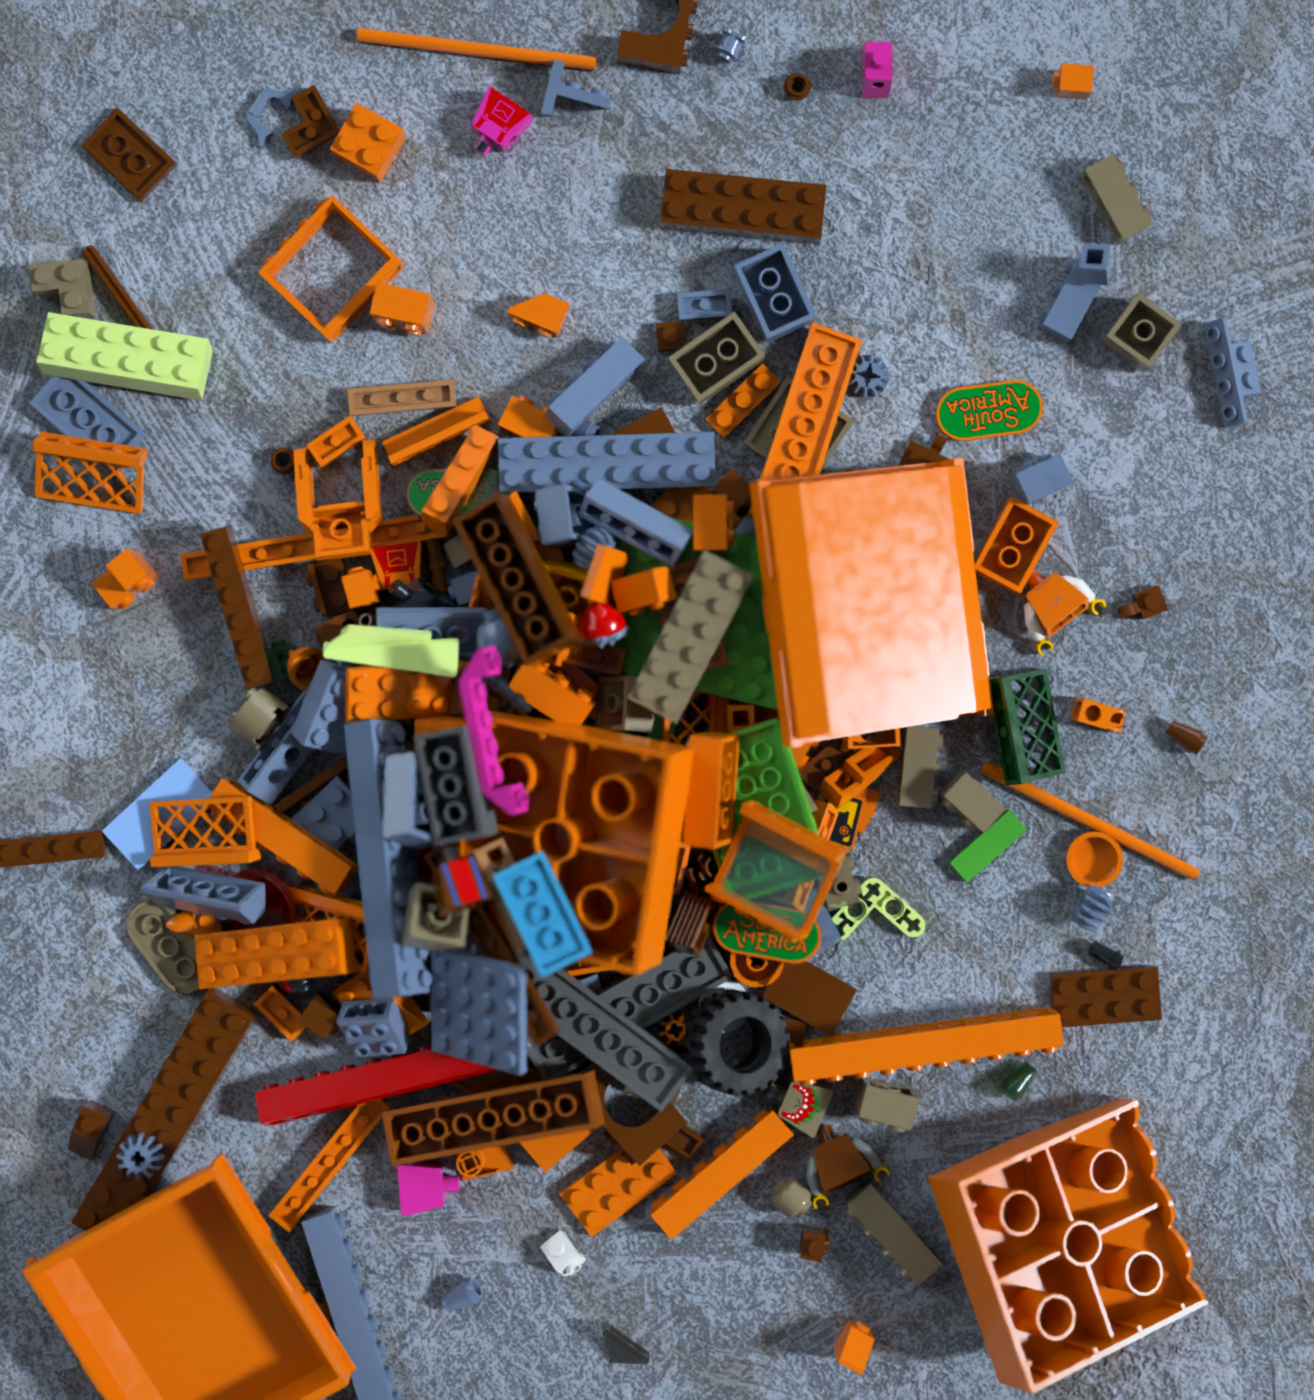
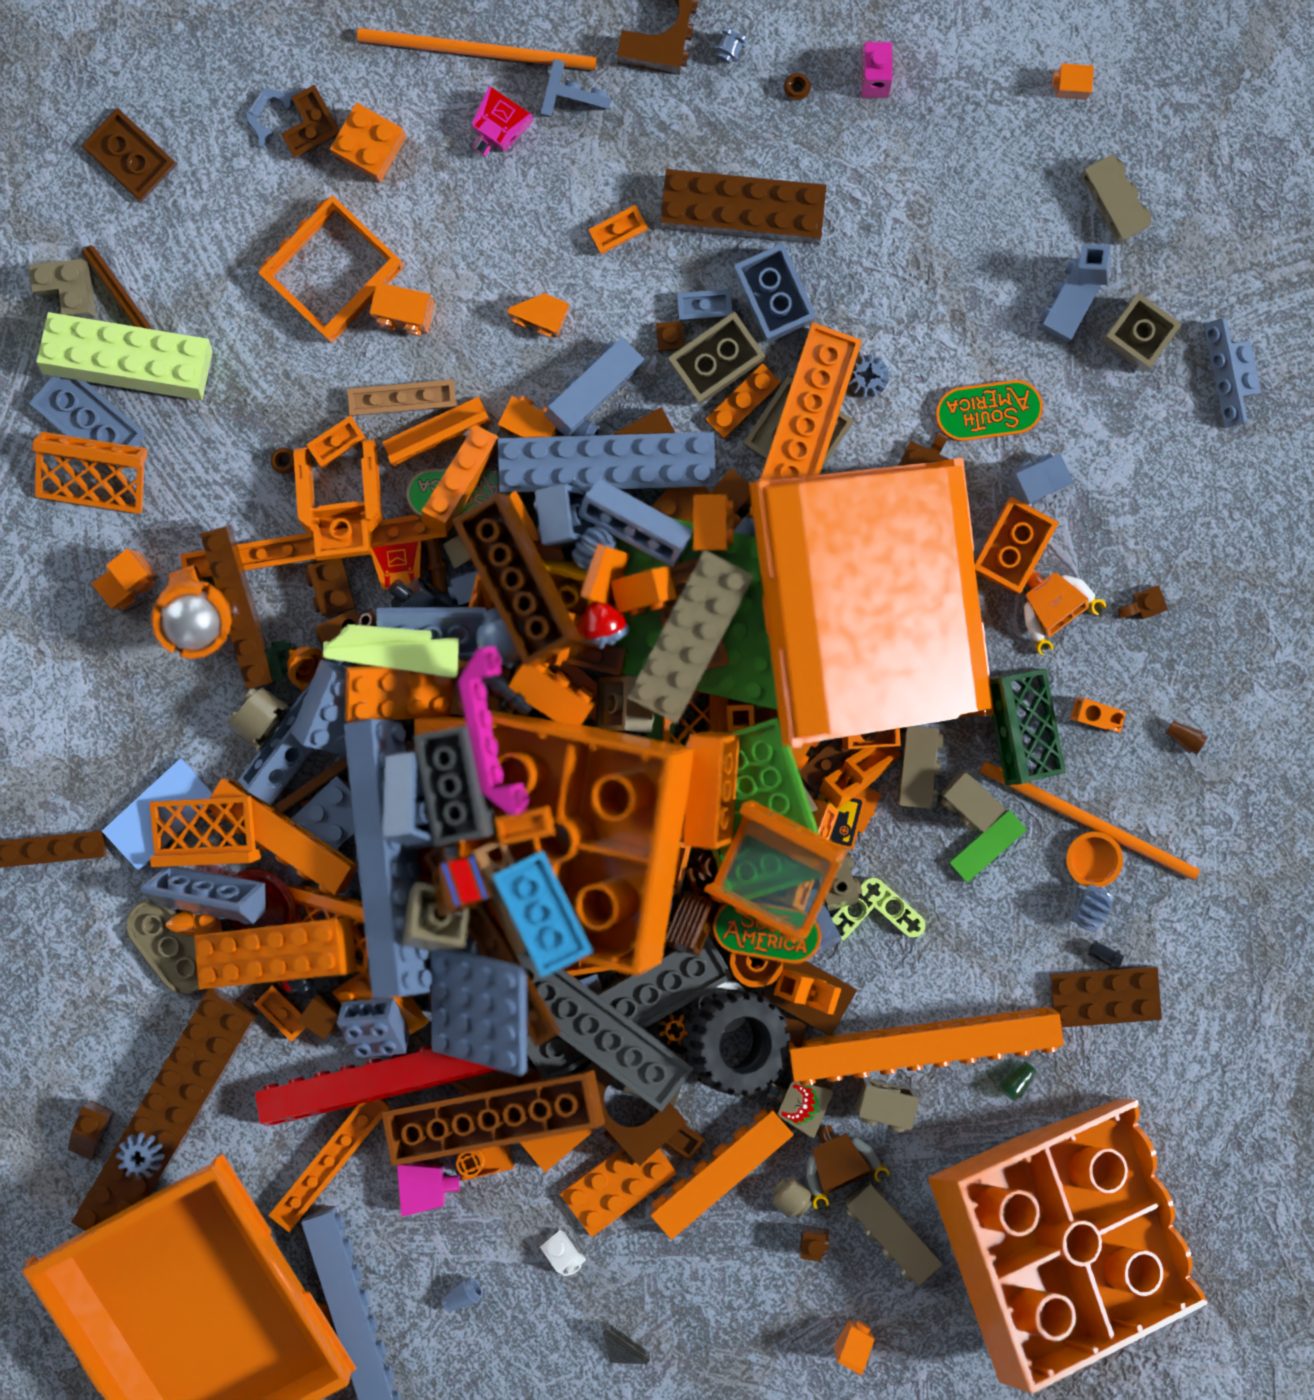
orange brick [341,567,384,610] -> none
none -> piece [151,565,232,659]
none -> orange tile [494,807,555,845]
none -> orange plate [588,205,648,255]
none -> orange brick [774,969,841,1014]

